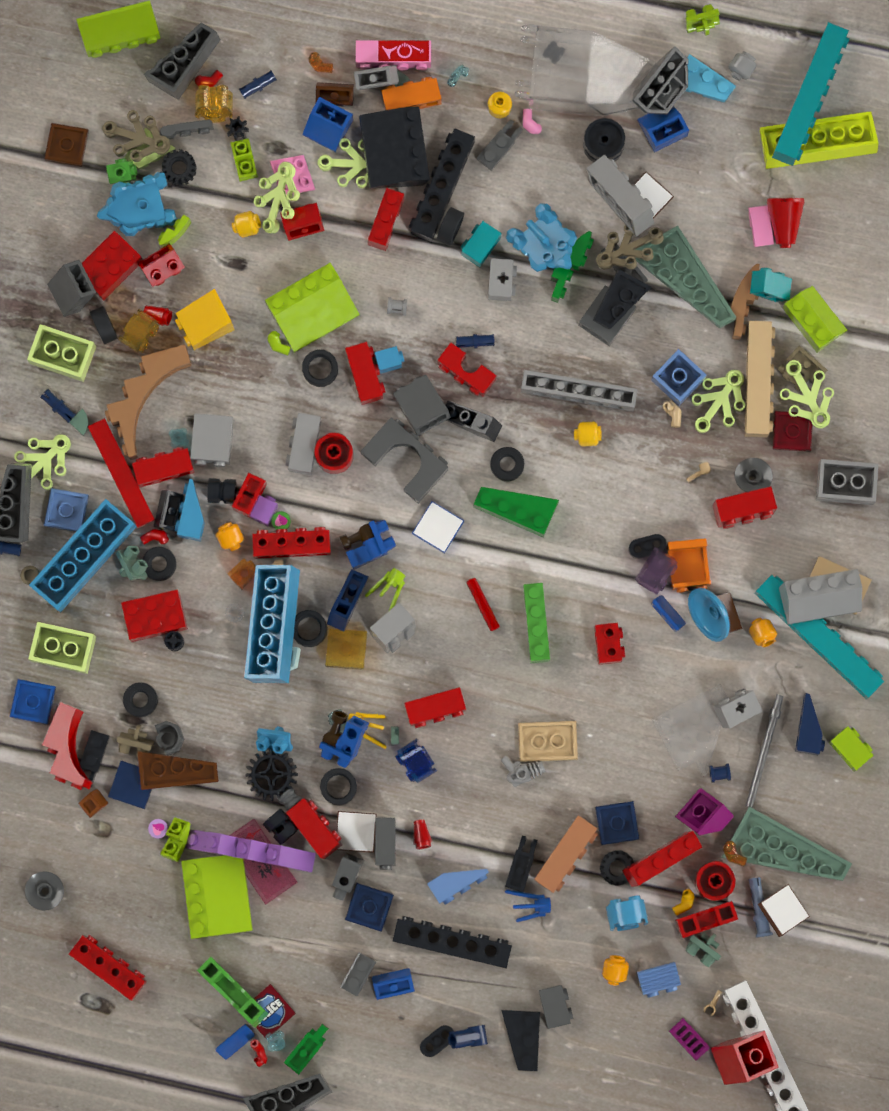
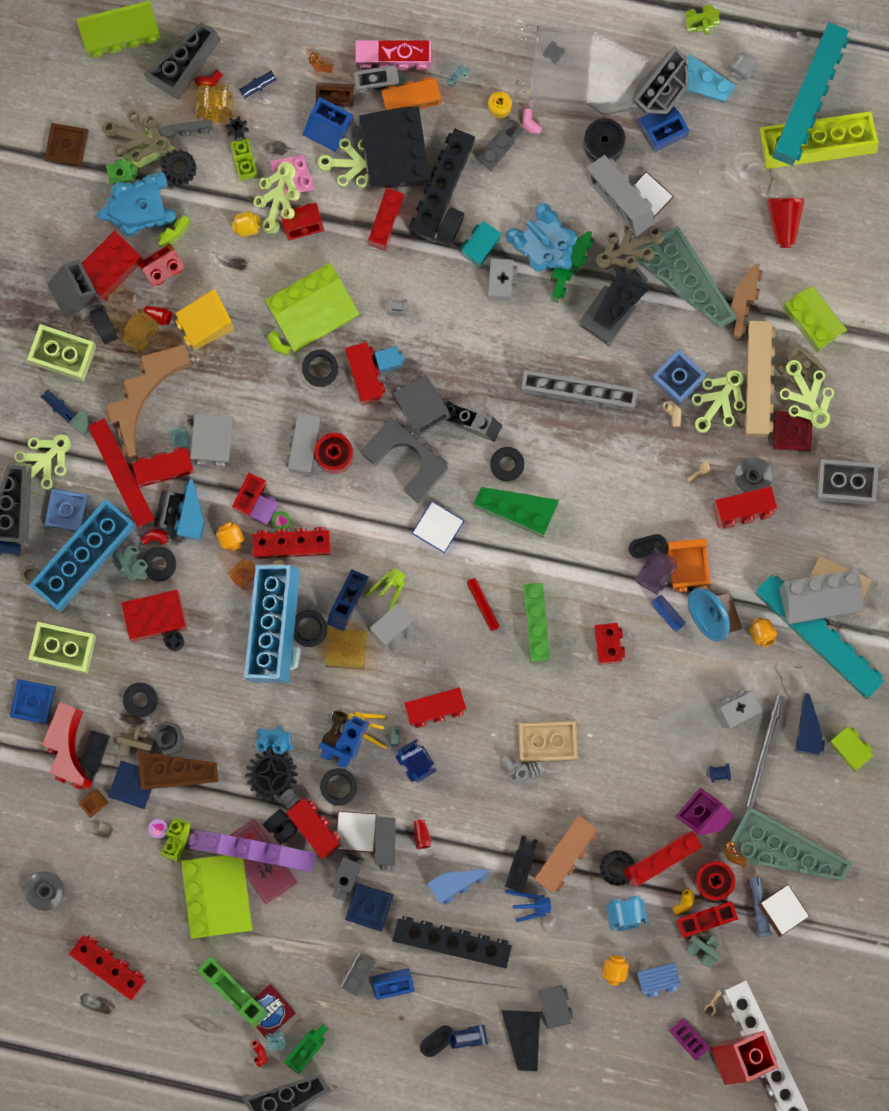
black wheel [207,478,236,504] -> none
blue slope [215,1024,255,1060] -> none
blue hips [339,520,396,570] -> none
red arch [437,343,497,397] -> none
dark blue pin [456,334,495,349] -> none
yellow head [574,421,602,447] -> none
dark blue tile [595,801,640,845] -> none
bright pink slope [748,205,774,247] -> none
teal brick [750,268,792,302] -> none

